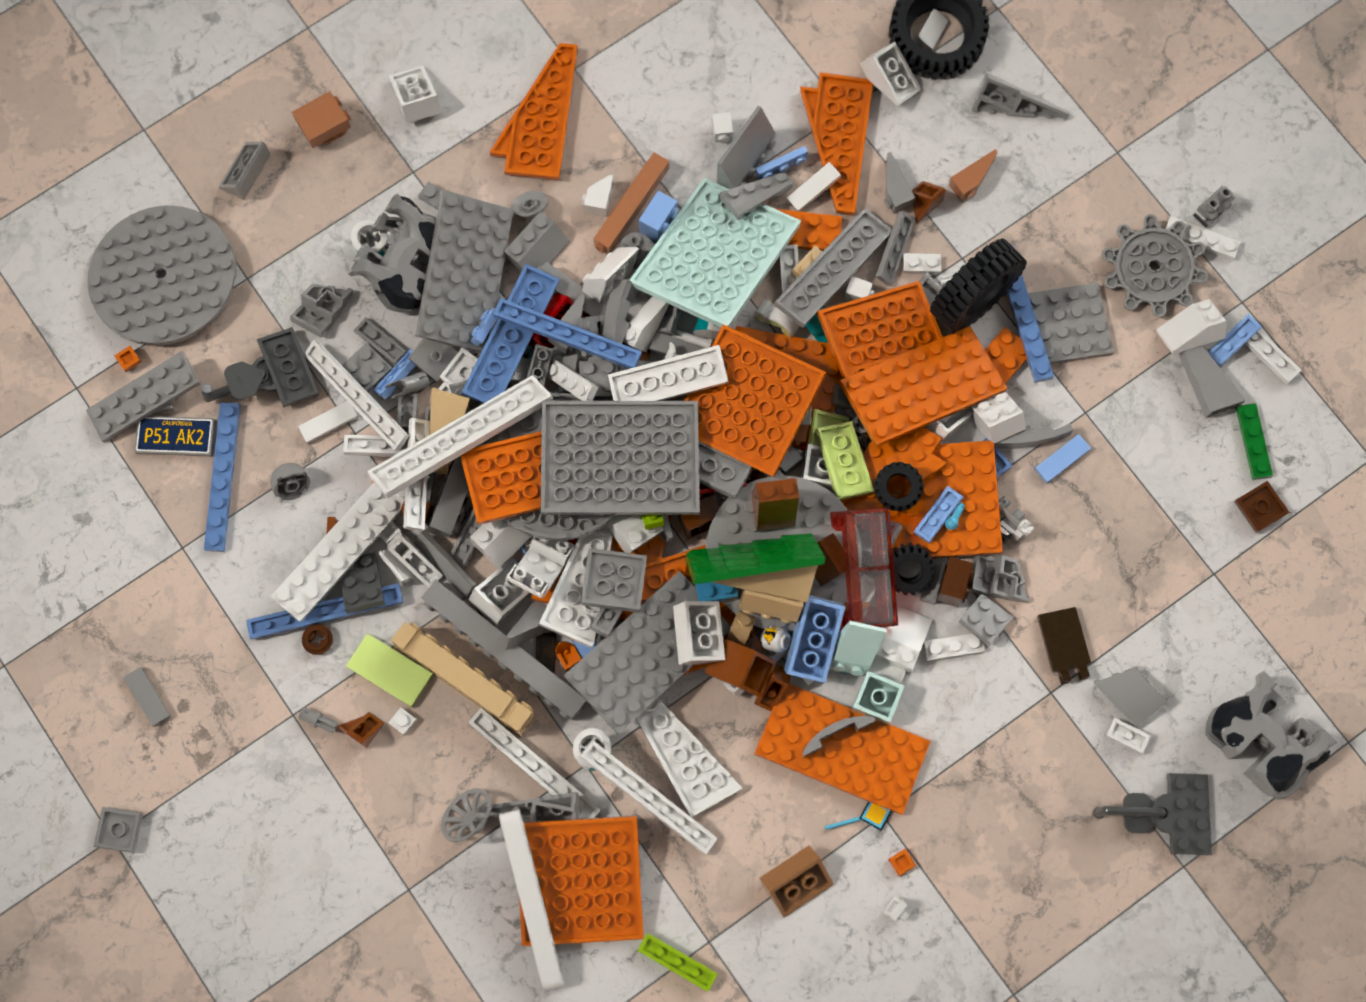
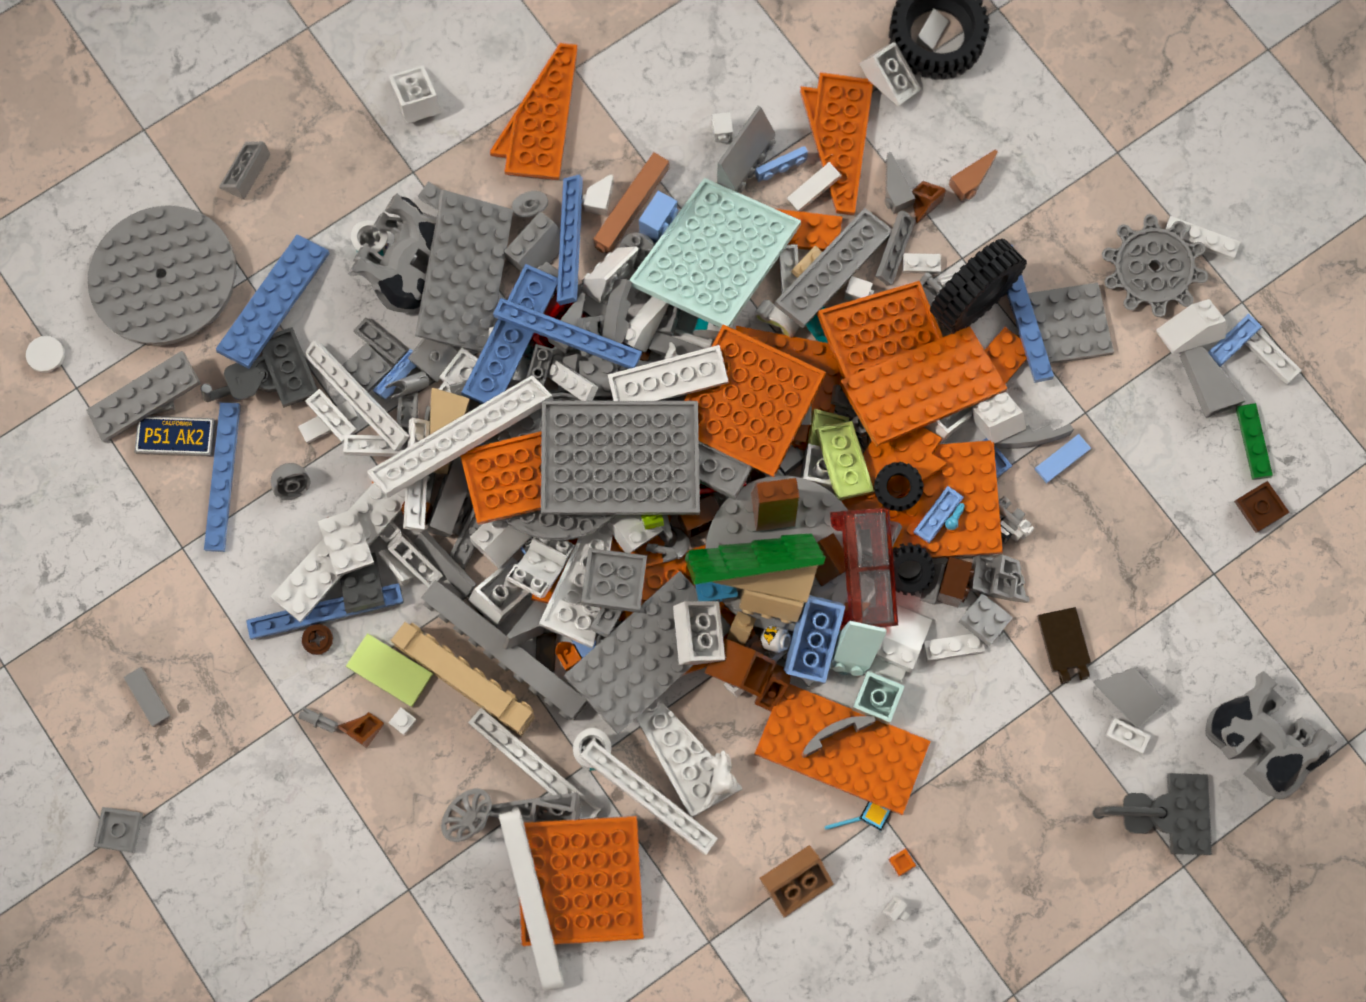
orange plate [114,346,142,372] -> none
light grey slope [290,284,353,337] -> none
nougat brick [292,91,351,148] -> none
light blue plate [470,308,497,346] -> none
lime plate [637,933,718,992] -> none
light grey wing [720,172,793,221] -> none
light grey wedge [972,72,1070,120] -> none
light grey hips [1193,186,1235,228] -> none
none -> white tile [26,336,65,373]
none -> medium blue plate [216,234,329,369]
none -> white plate [305,389,357,443]
none -> white plate [318,509,374,577]
none -> medium blue plate [557,174,583,305]
none -> light grey piece [646,526,690,562]
none -> white animal [704,750,738,807]

